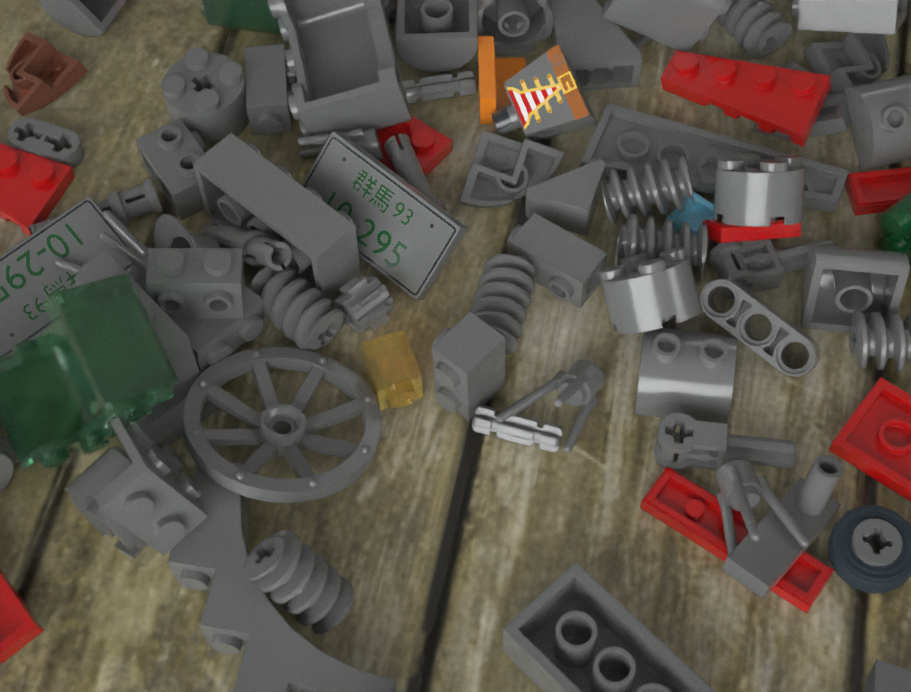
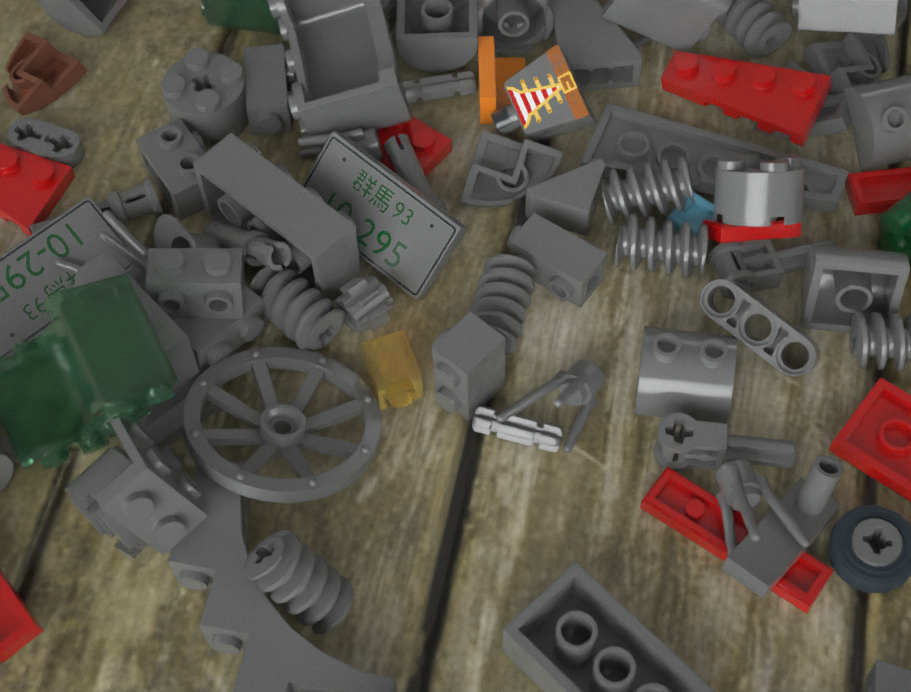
brick [599,247,702,334] -> none

